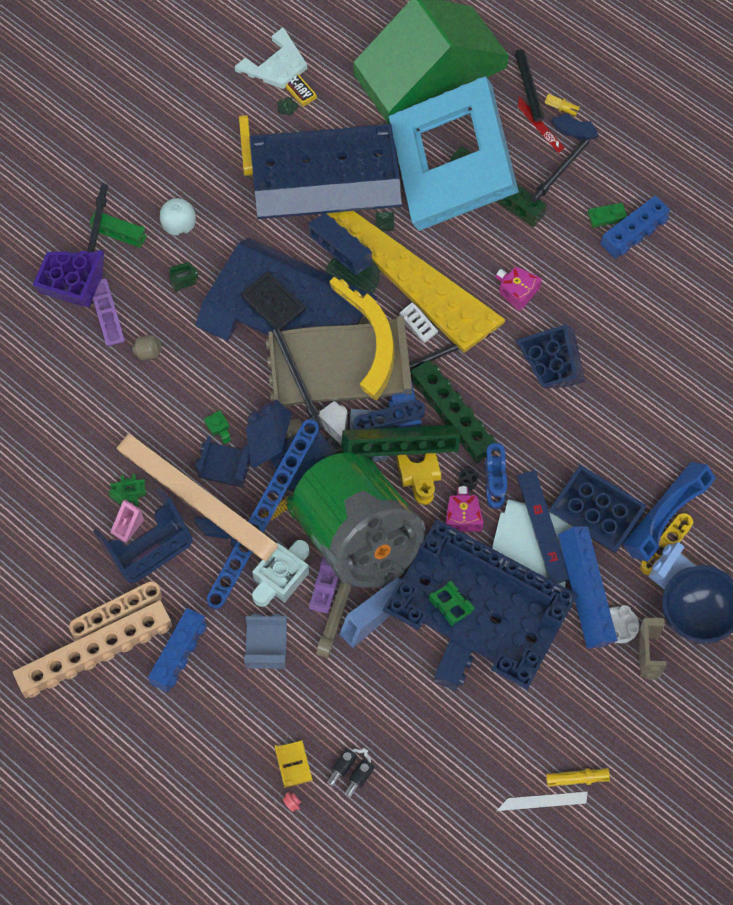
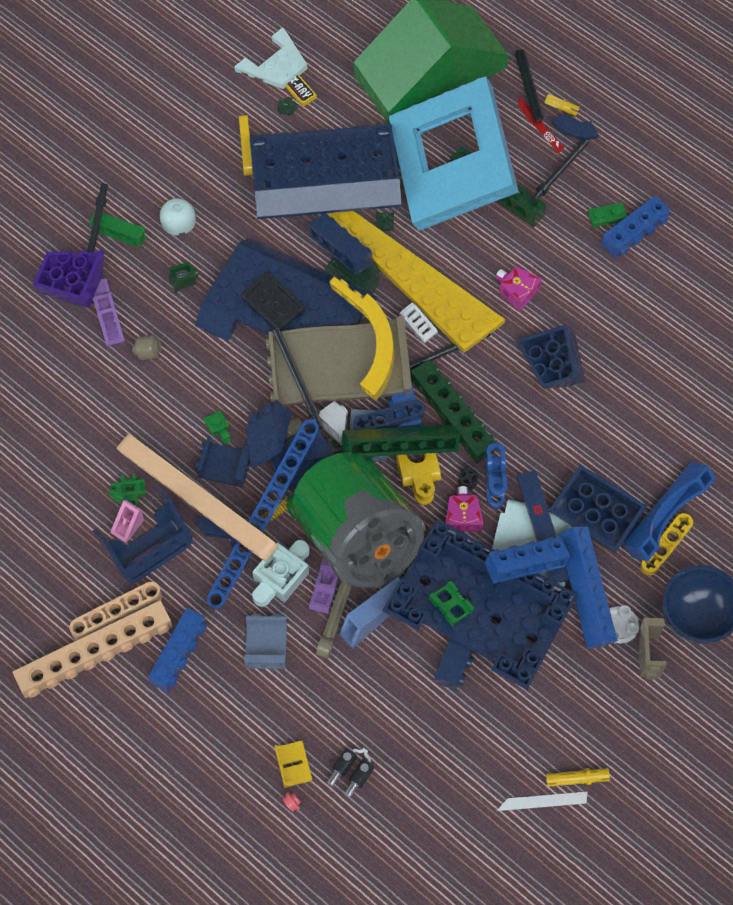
light blue bracket [648,542,695,590] -> none
none -> blue brick [484,537,570,583]

